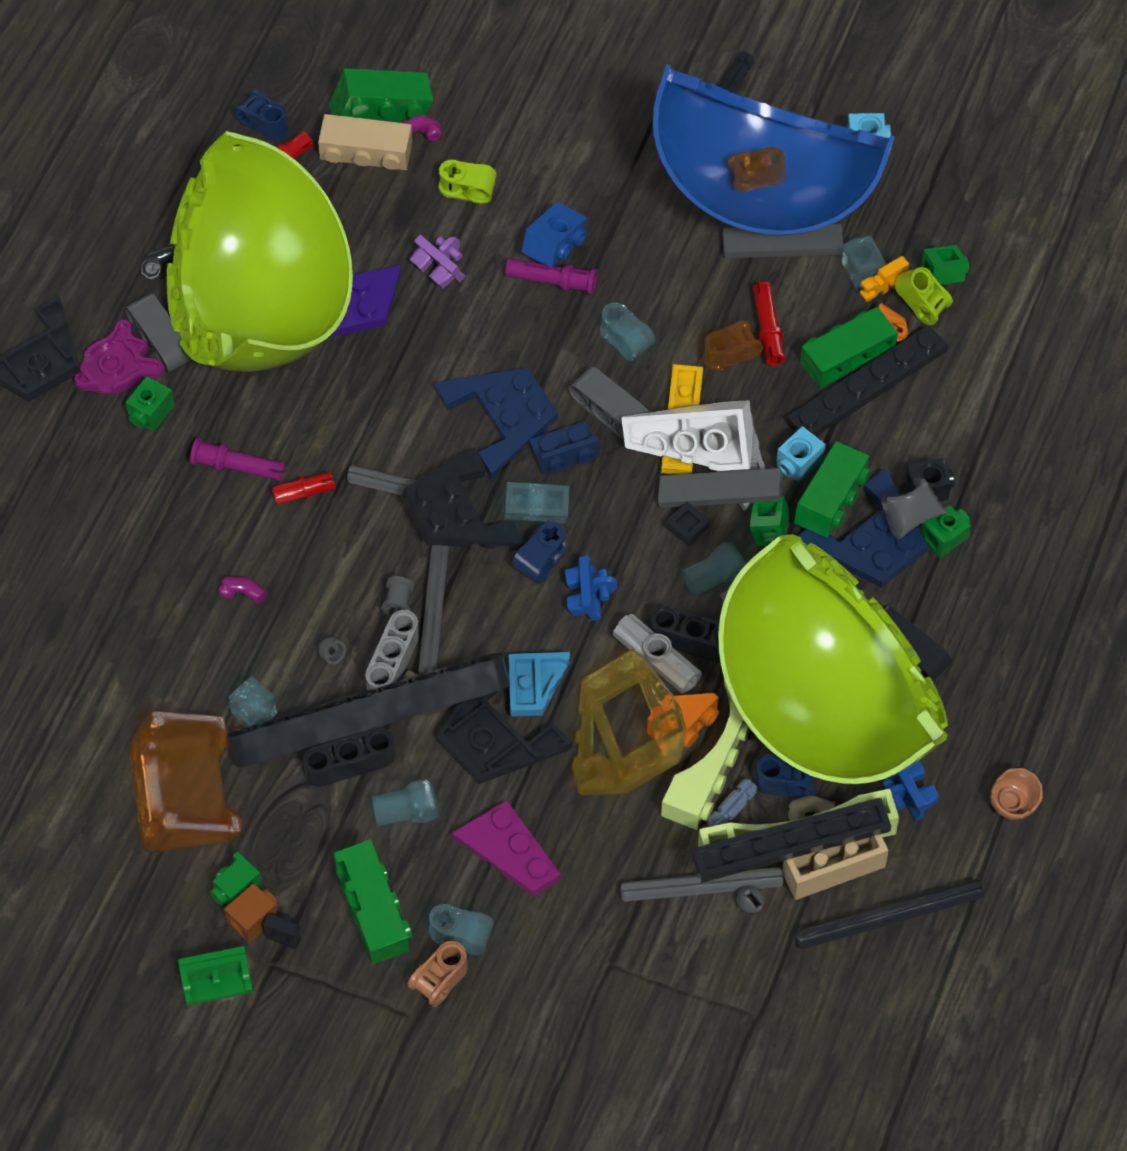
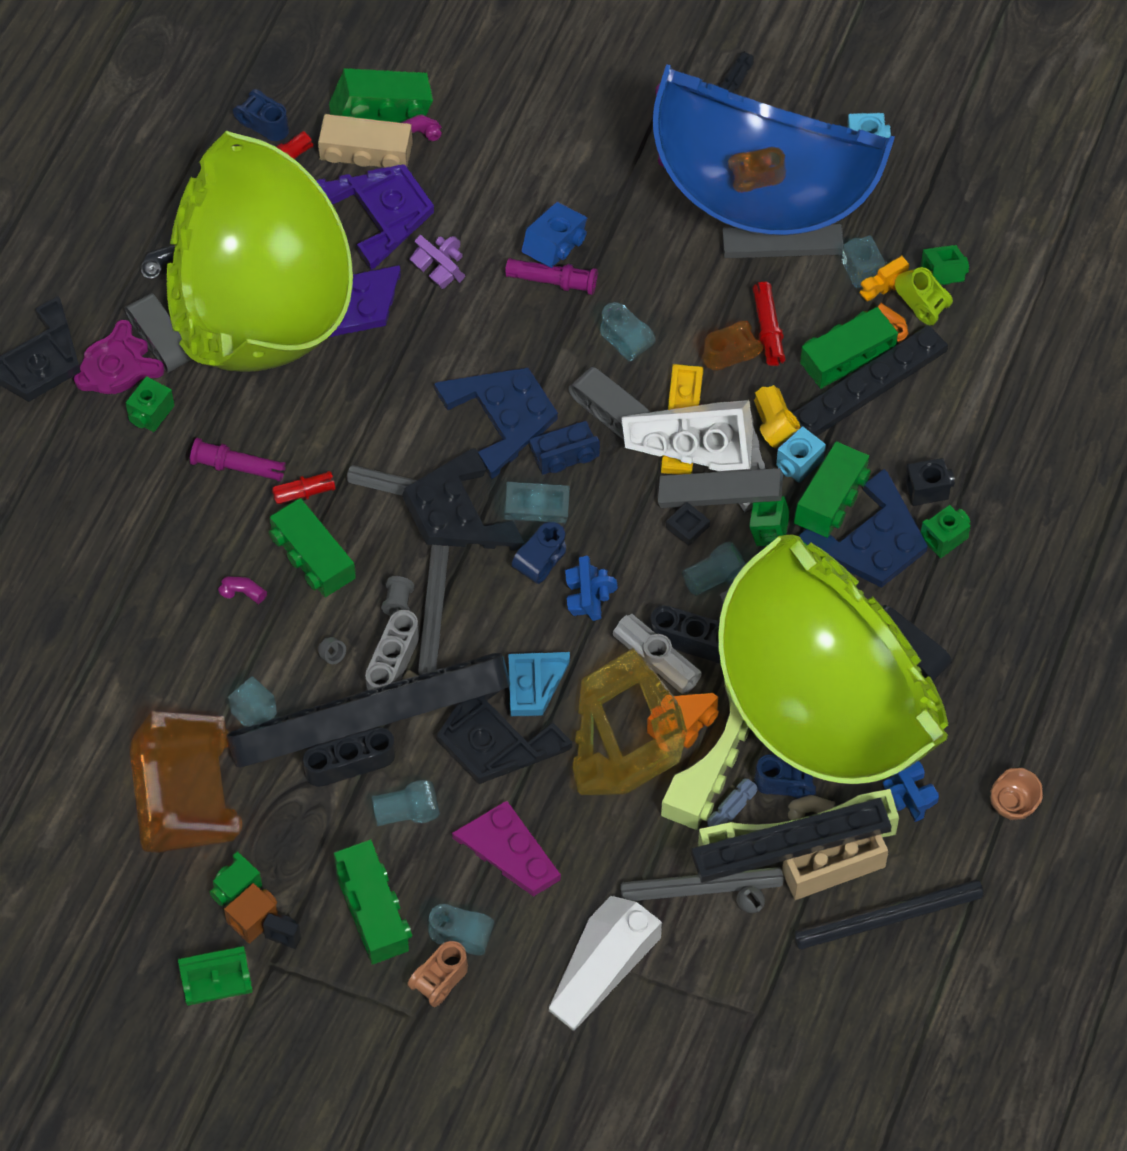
lime piece [439,160,497,204] -> none
dark grey hair [881,478,948,539] -> none
none -> green brick [269,498,356,598]
none -> dark purple wing [316,164,434,270]
none -> white wedge [549,896,662,1031]
none -> yellow piece [754,385,801,448]

